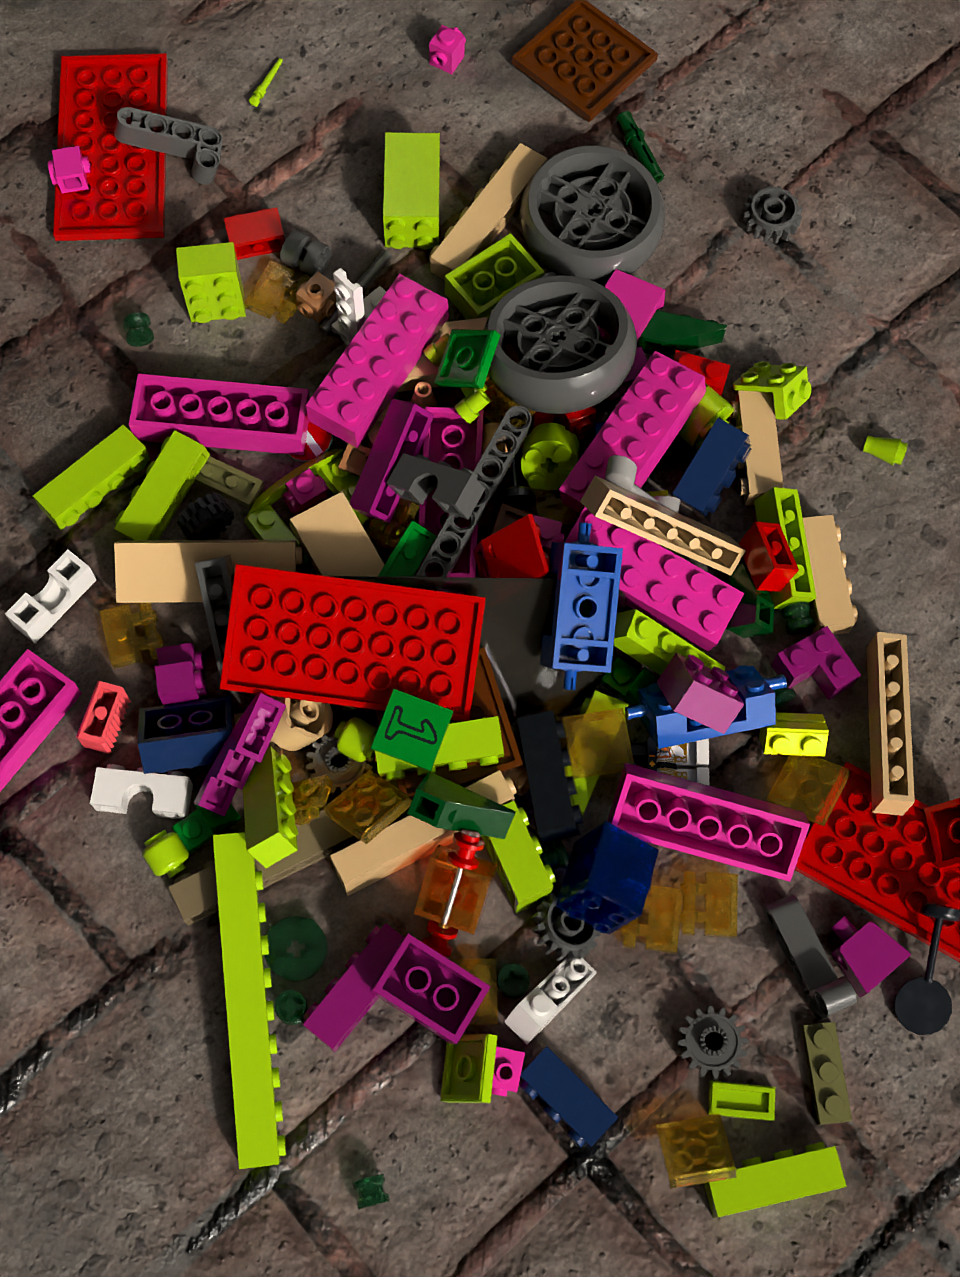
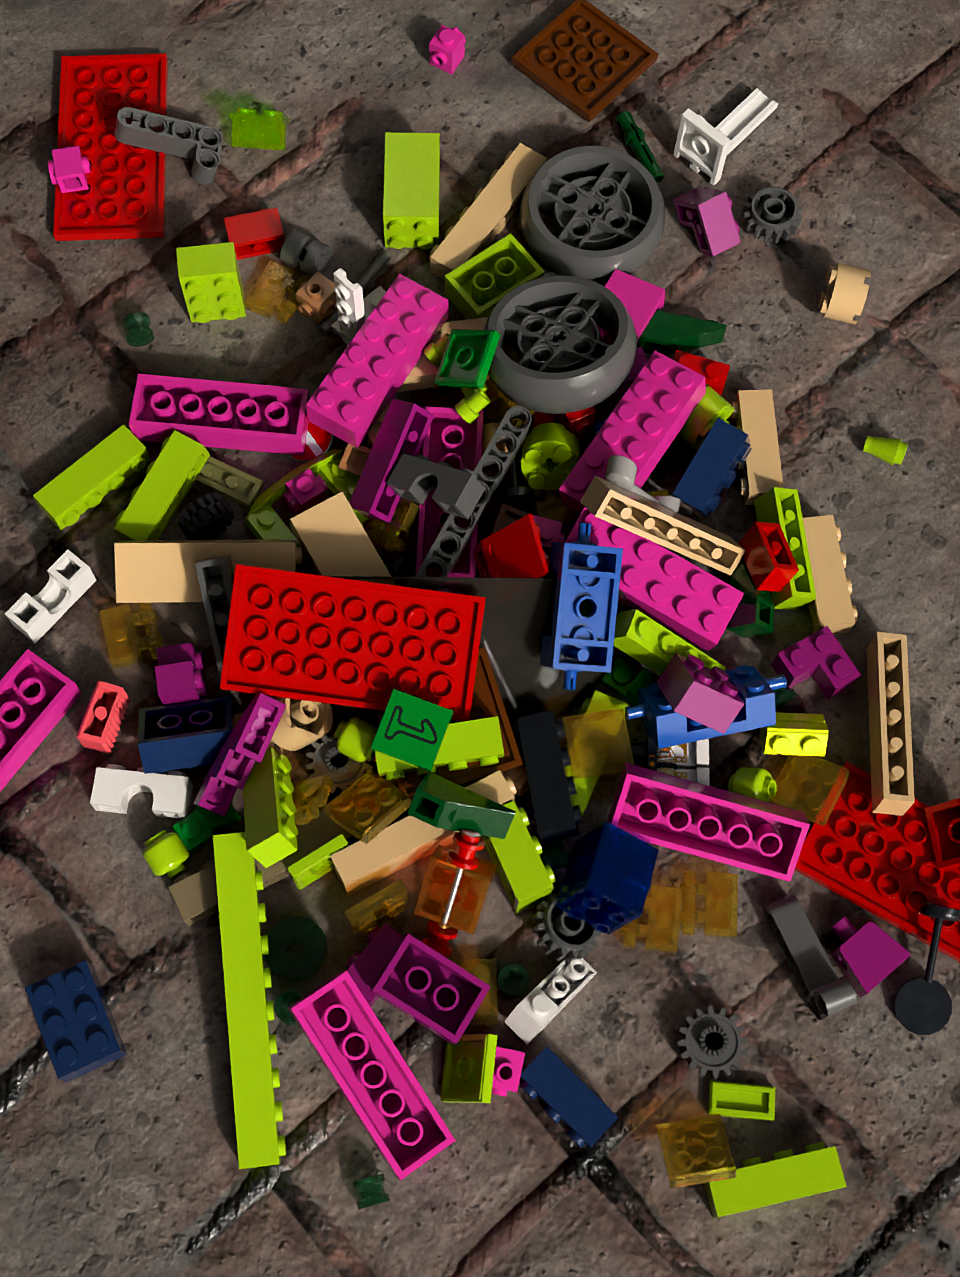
lime piece [249,58,283,107] -> none
green plate [374,521,437,587] -> none
cone [410,382,438,409] -> none
lime bracket [733,361,811,420] -> none
clear green wheel [781,602,816,635] -> none
olive plate [801,1022,852,1125] -> none
none -> dark blue brick [25,960,128,1083]
none -> clear neon green bracket [229,108,290,151]
none -> lime tile [287,834,348,890]
none -> dark pink brick [287,970,456,1181]
none -> clear yellow plate [344,879,408,934]
none -> white bracket [673,88,778,186]
none -> magenta brick [673,186,741,256]
none -> lime head [728,767,777,803]
none -> tan brick [817,262,871,325]

